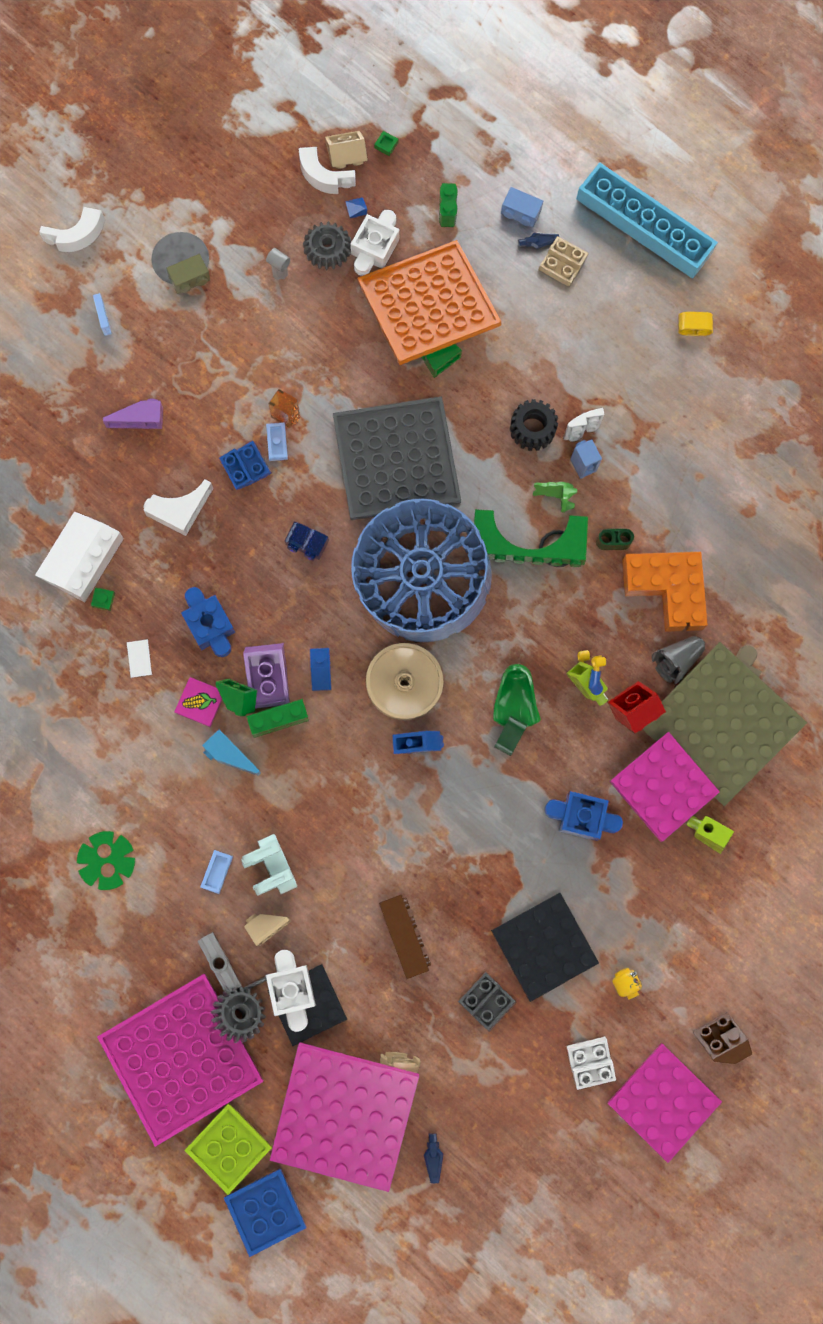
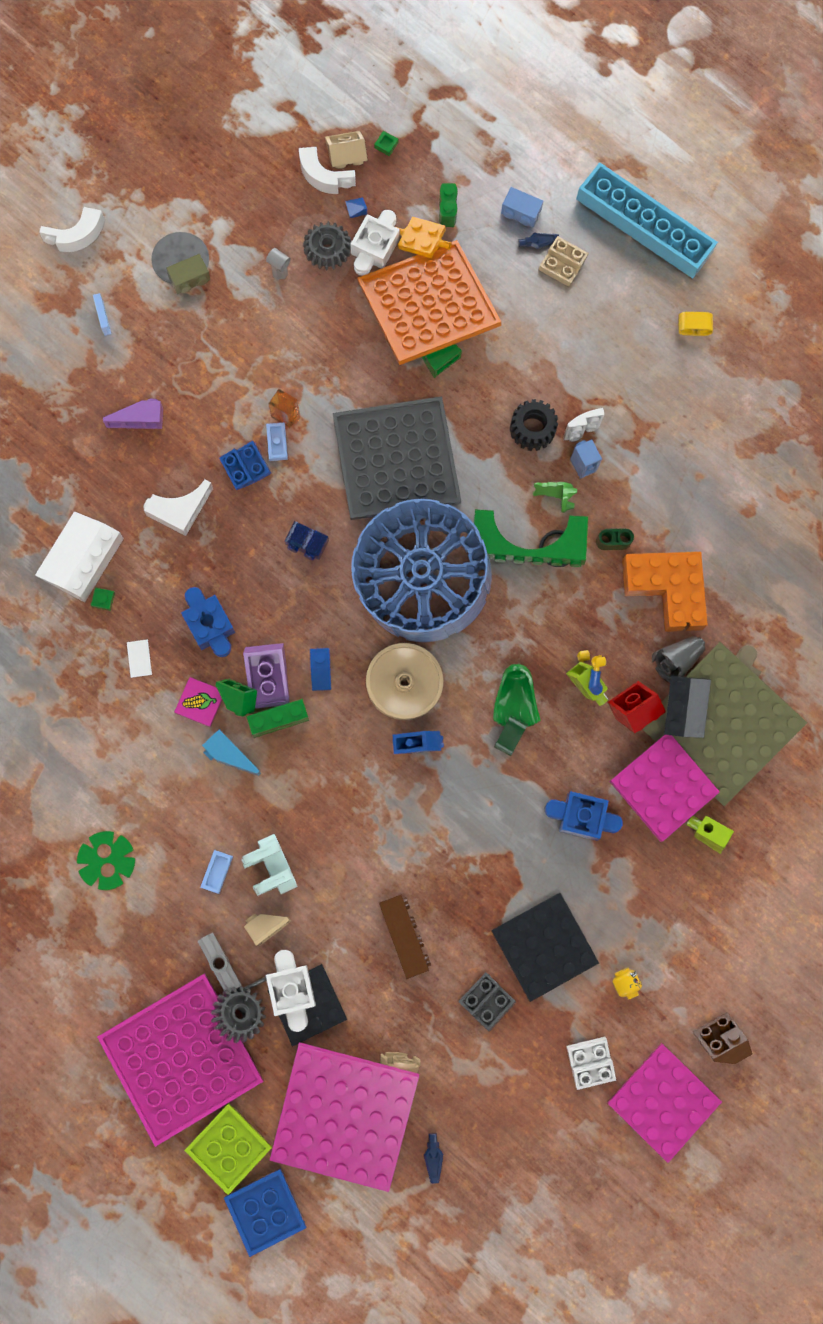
none -> light orange plate [395,217,452,259]
none -> black slope [664,675,711,738]

